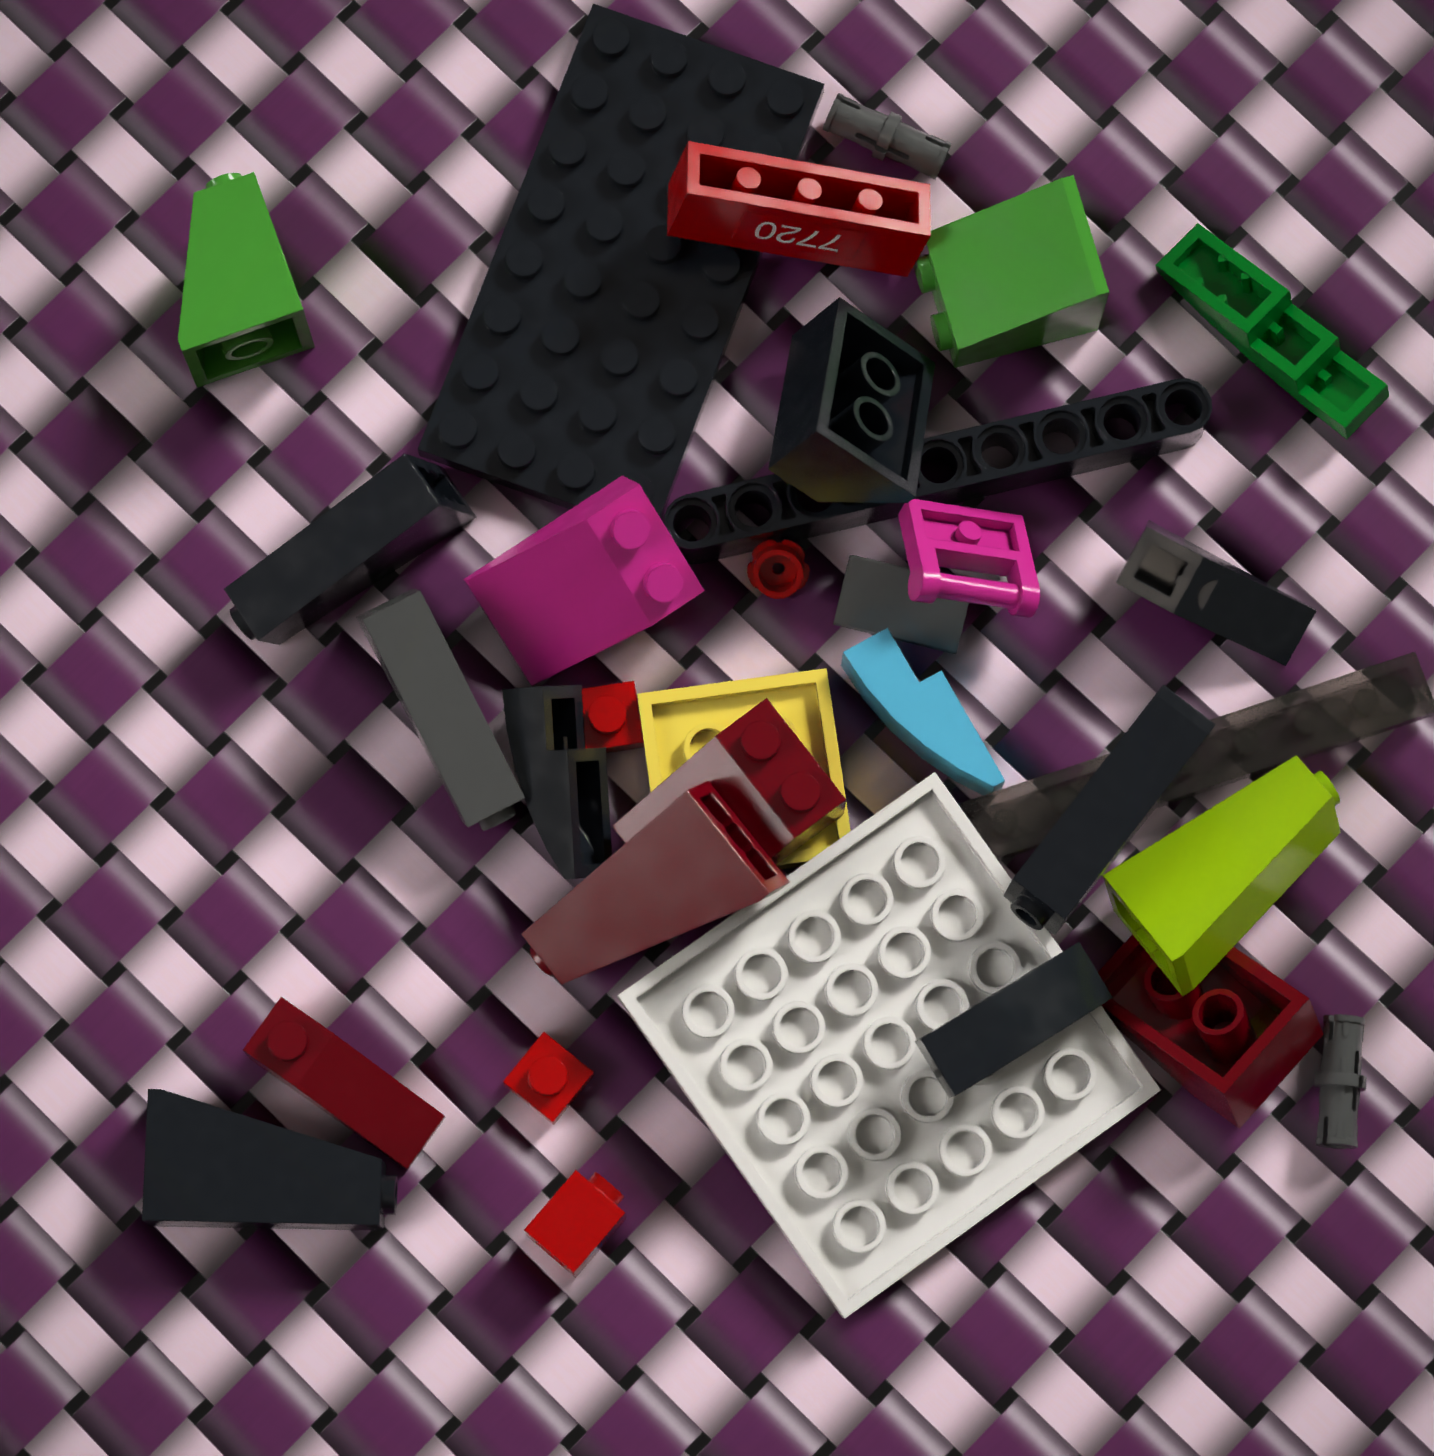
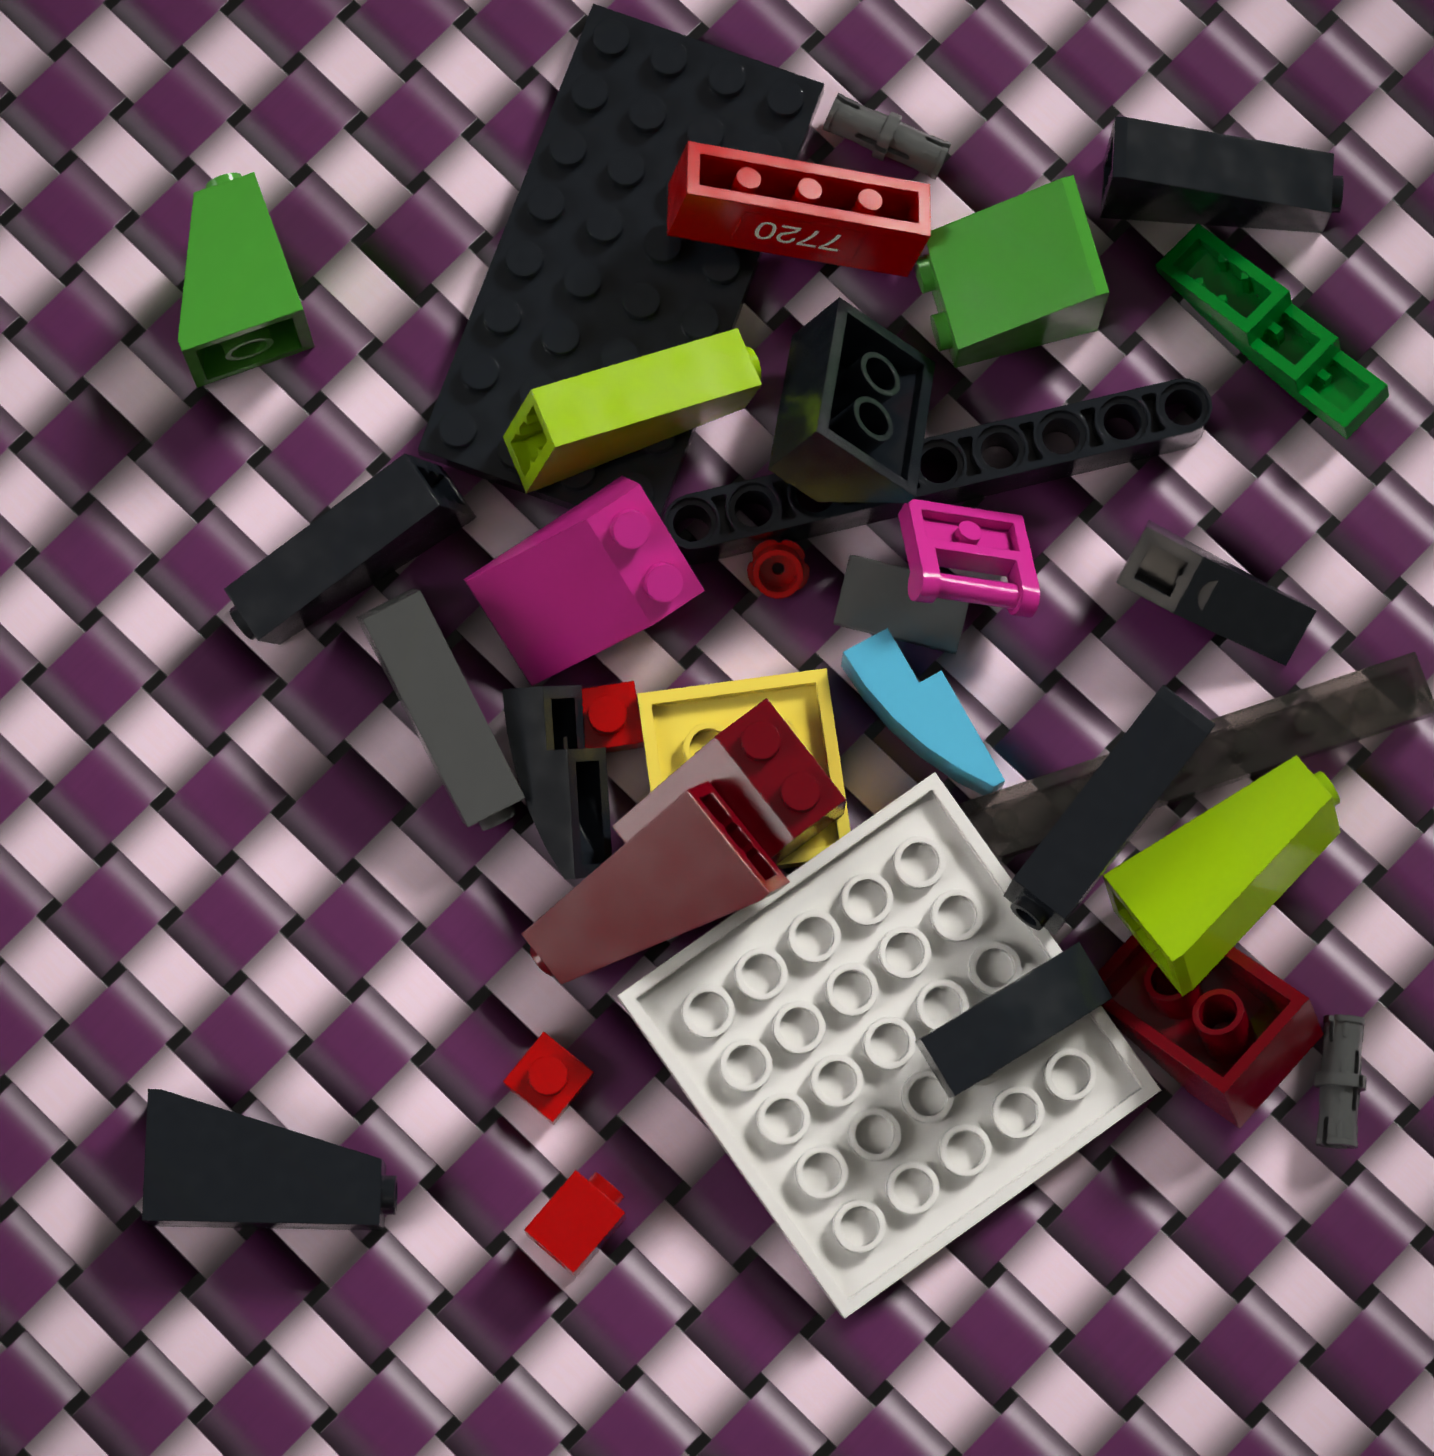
dark red slope [243,997,446,1170] -> none
none -> lime slope [503,328,762,493]
none -> black slope [1100,117,1344,233]

